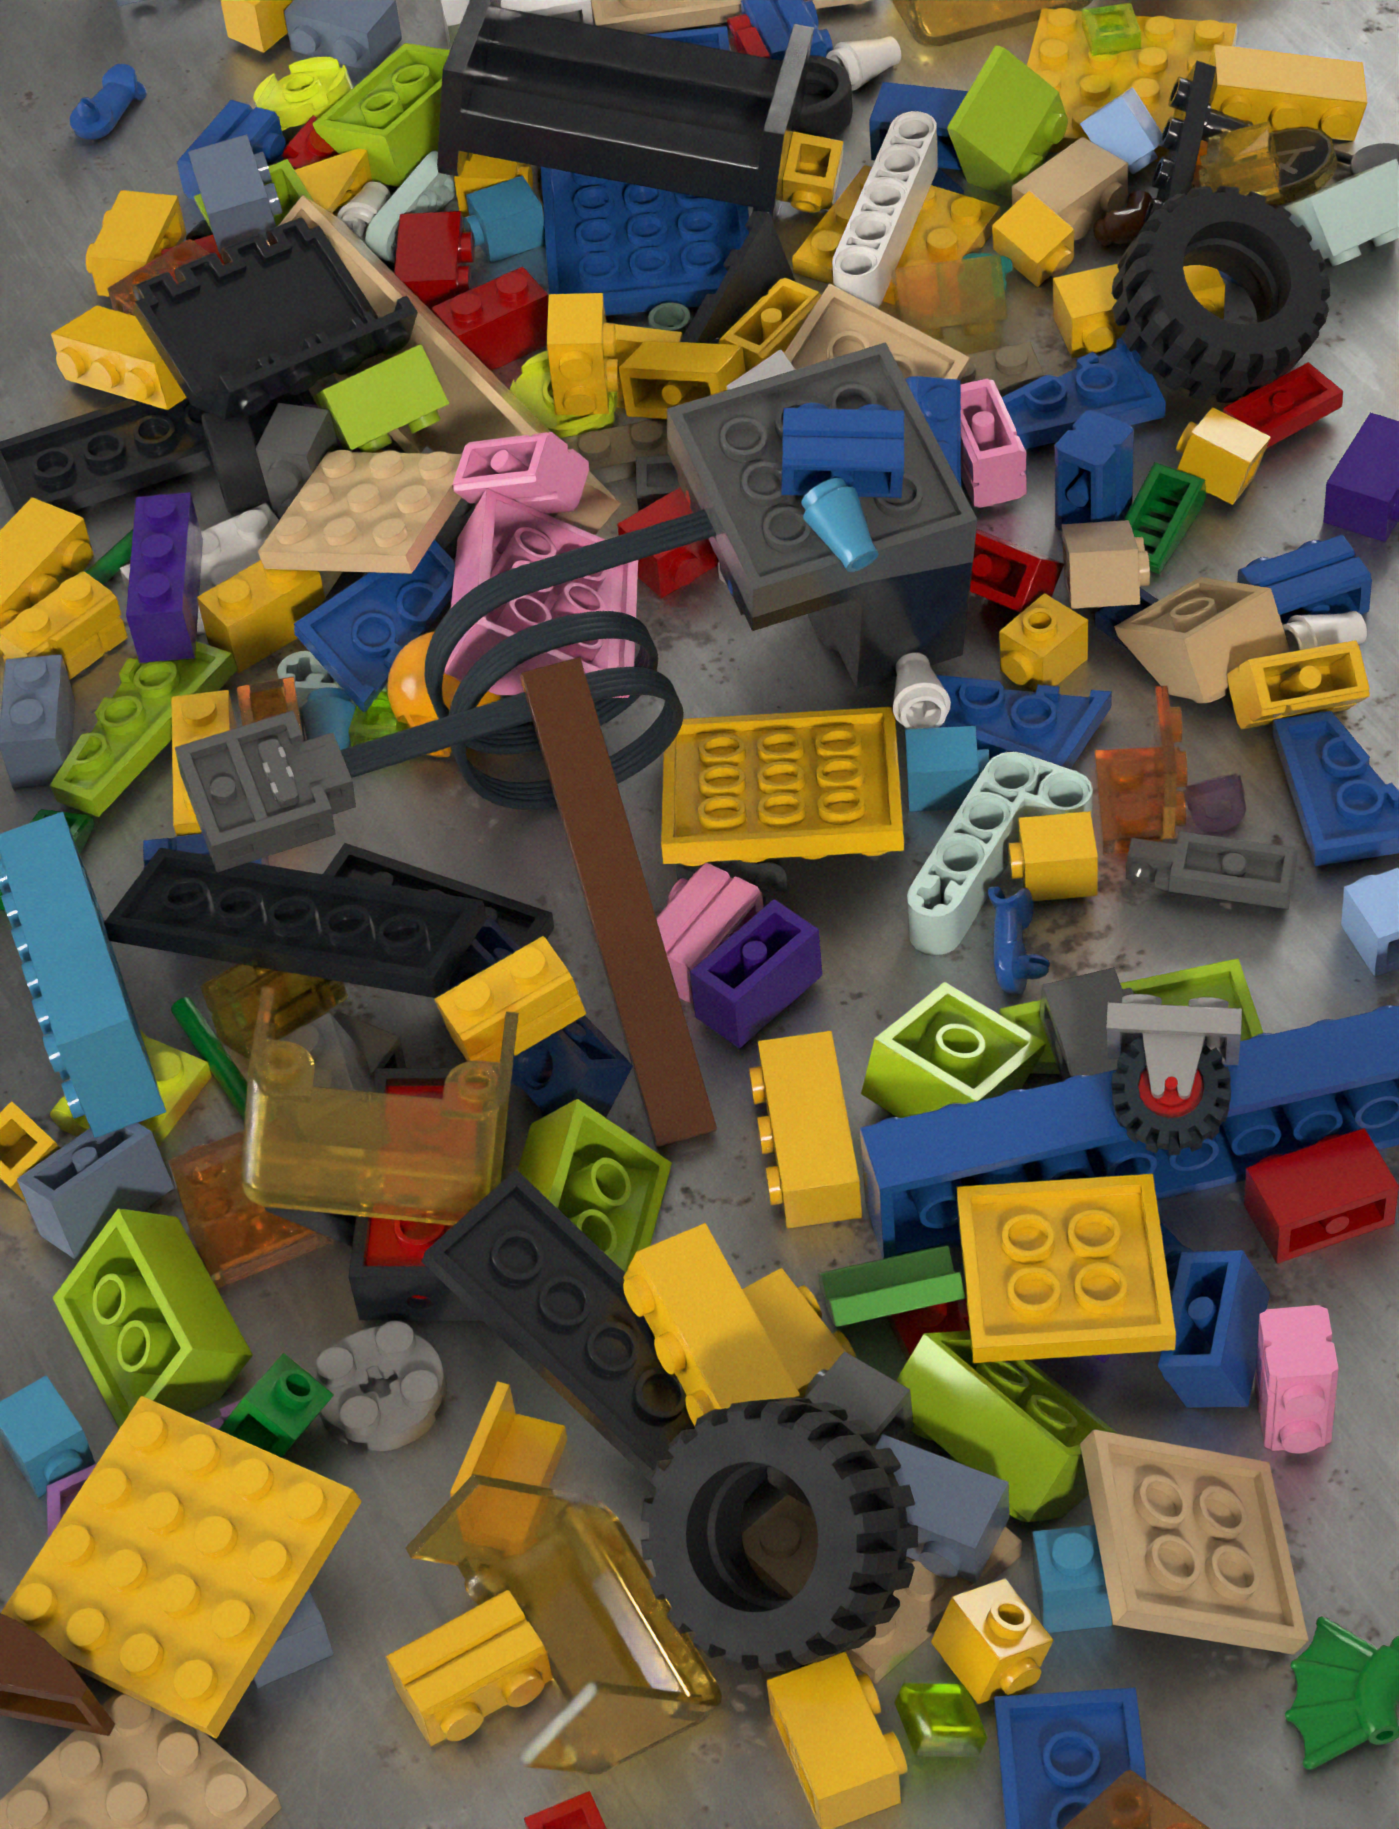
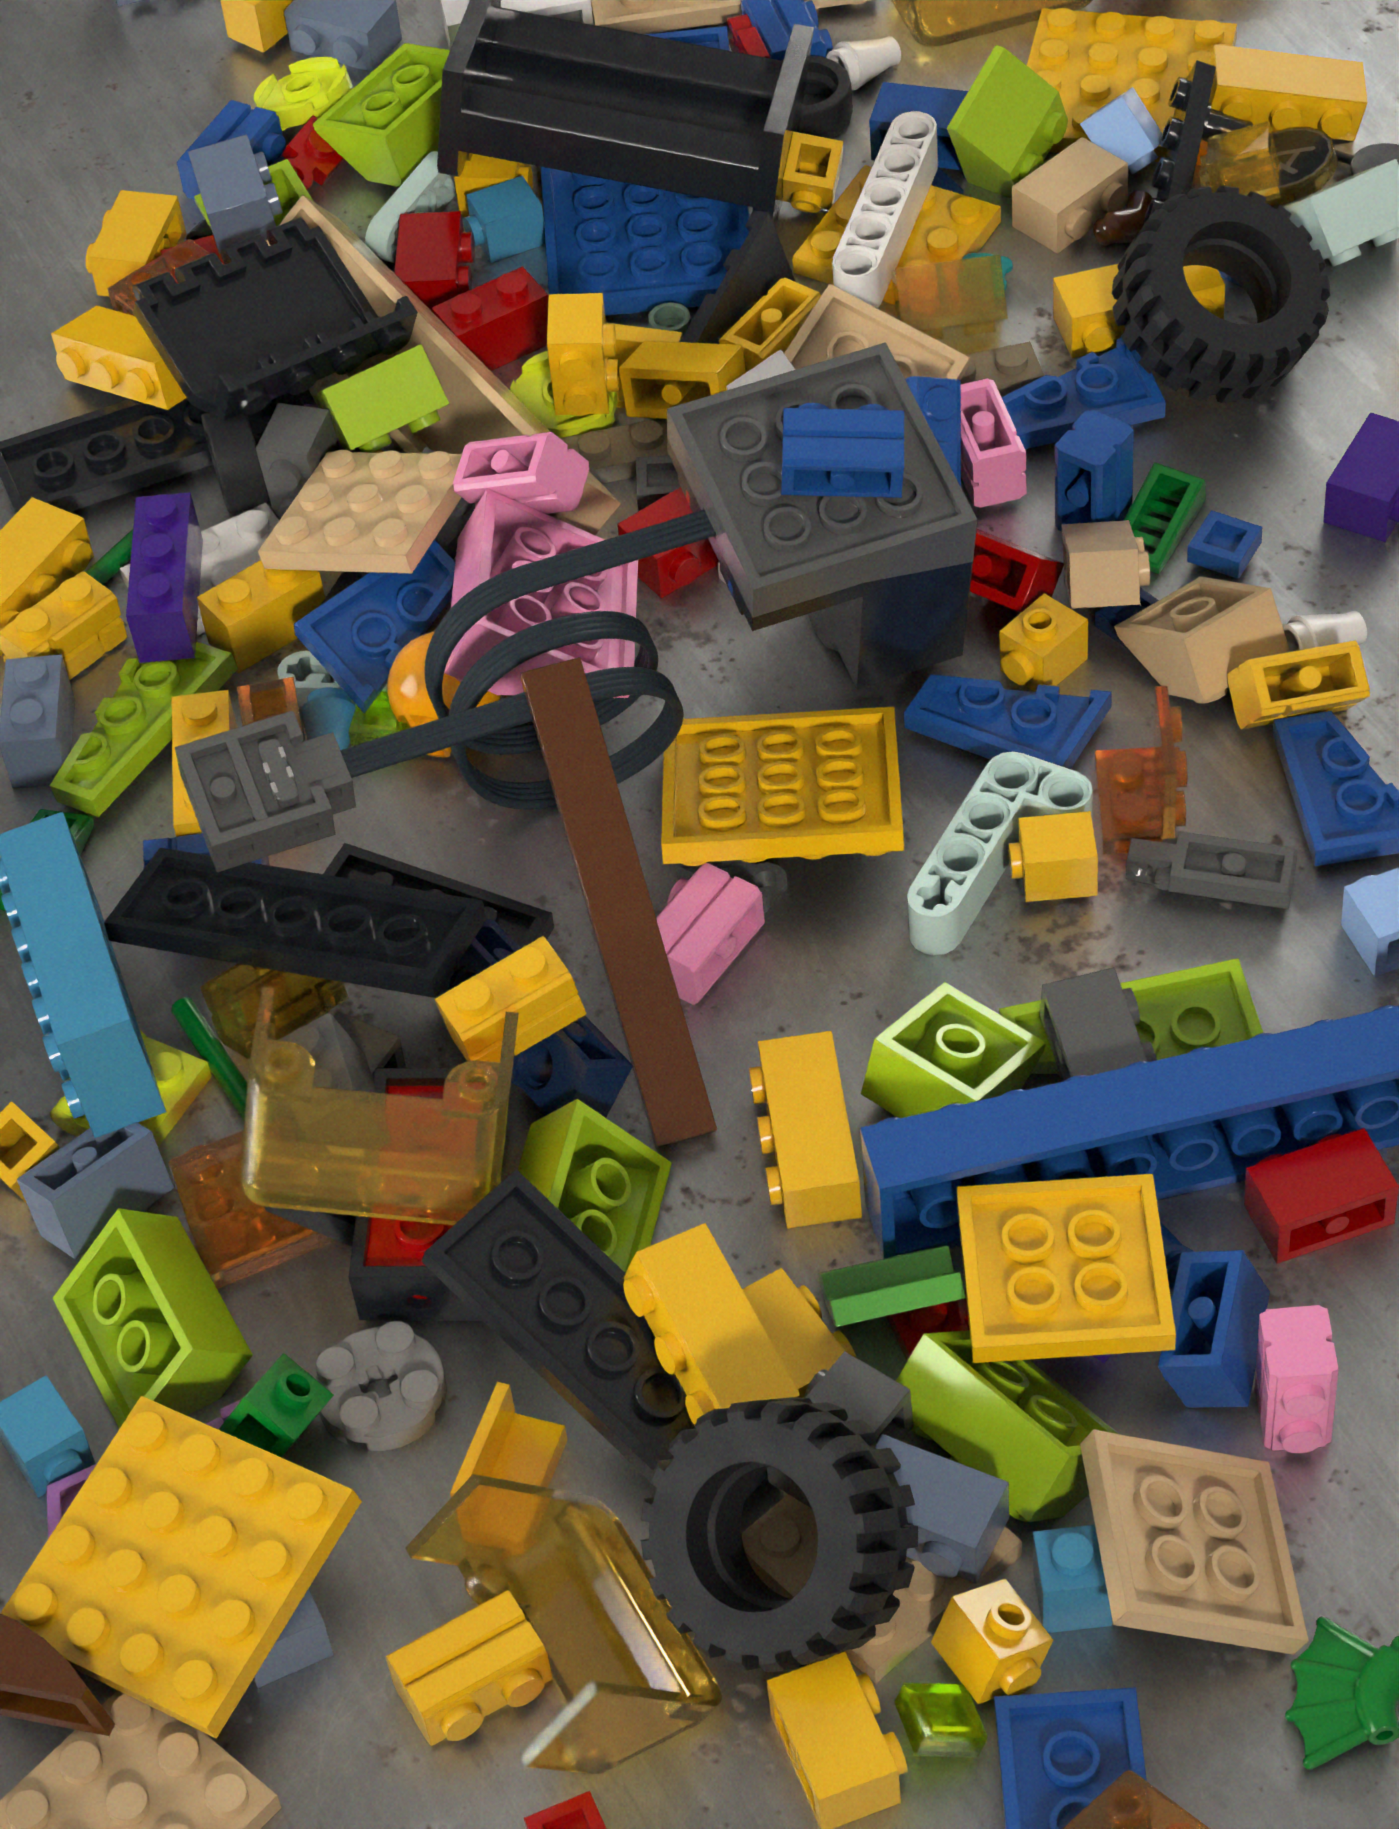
blue piece [70,64,147,140] -> none
yellow slope [295,148,373,217] -> none
white cone [337,182,391,243] -> none
dark purple brick [690,899,822,1049] -> none
dark azure cone [801,478,879,572] -> none
white cone [893,653,951,729] -> none
dark azure brick [905,726,989,812] -> none
blue piece [988,887,1050,994] -> none
yellow brick [992,191,1074,288] -> none
clear neon green plate [1082,3,1141,56] -> none
plate [1106,994,1242,1155] -> none
yellow brick [1176,407,1271,505] -> none
tile [1183,773,1246,833] -> none
red plate [1223,362,1343,449] -> none
blue brick [1237,534,1372,625] -> none
none -> blue plate [1187,510,1262,579]

